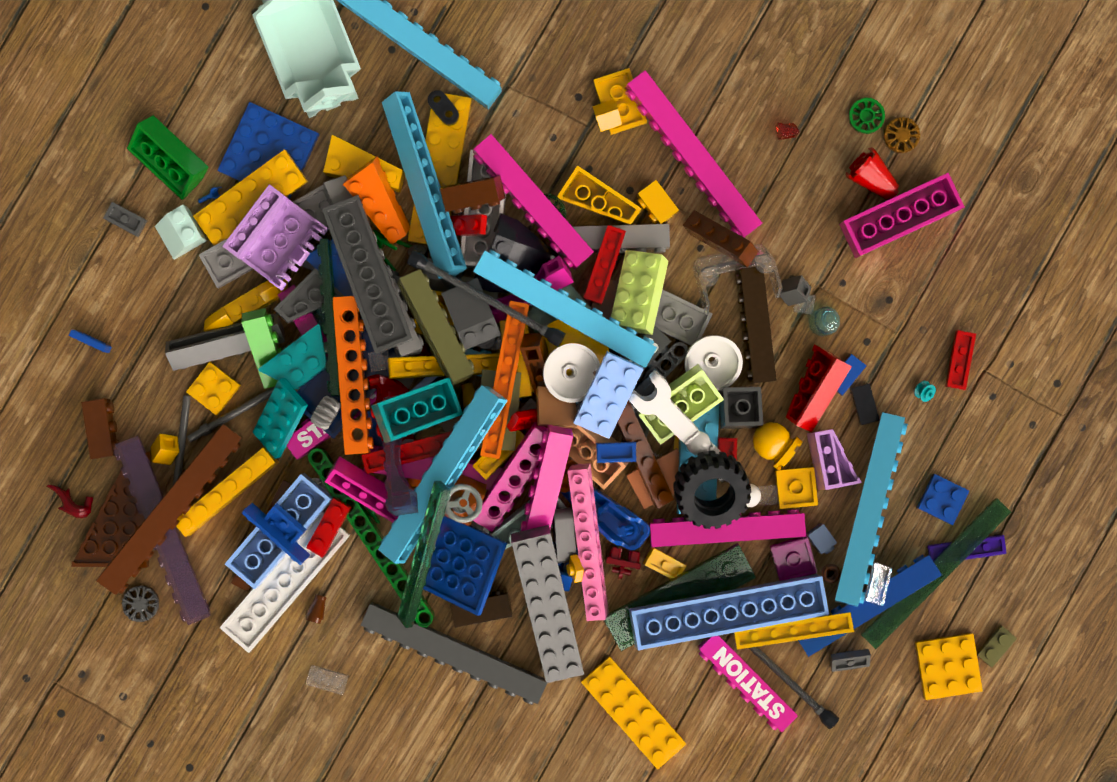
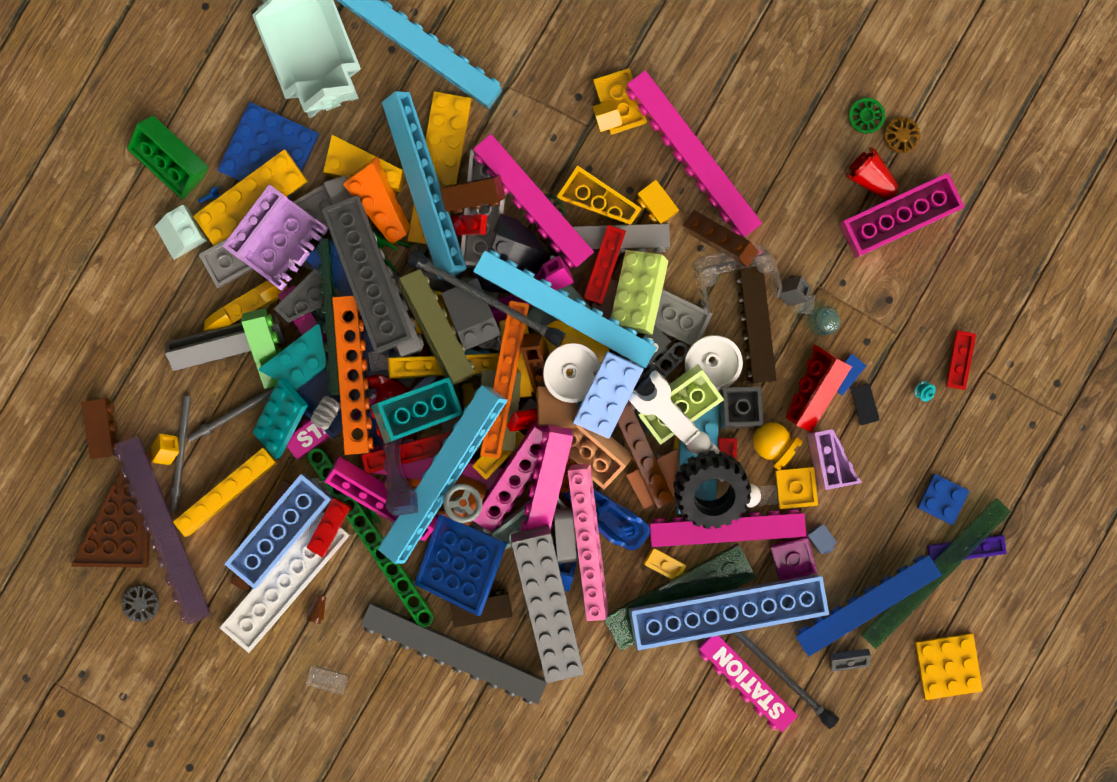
dark red piece [46,485,94,519] -> none
blue tile [69,329,112,353] -> none
reddish brown brick [96,424,242,595] -> none
dark grey plate [103,202,147,237] -> none
yellow plate [186,362,241,415] -> none
blue bracket [242,503,310,565] -> none
clear green plate [397,481,450,628] -> none
black plate [428,90,459,126] -> none
yellow plate [567,554,584,583] -> none
yellow plate [581,656,686,770] -> none
blue tile [596,442,636,463] -> none
dark red hips [605,546,641,580] -> none
yellow plate [734,612,854,649] -> none
clear red slope [775,123,800,140] -> none
reddish brown cone [821,564,841,583] -> none
medium azure brick [835,412,908,607] -> none
clear plate [864,563,893,606] -> none
olive plate [977,625,1017,668] -> none

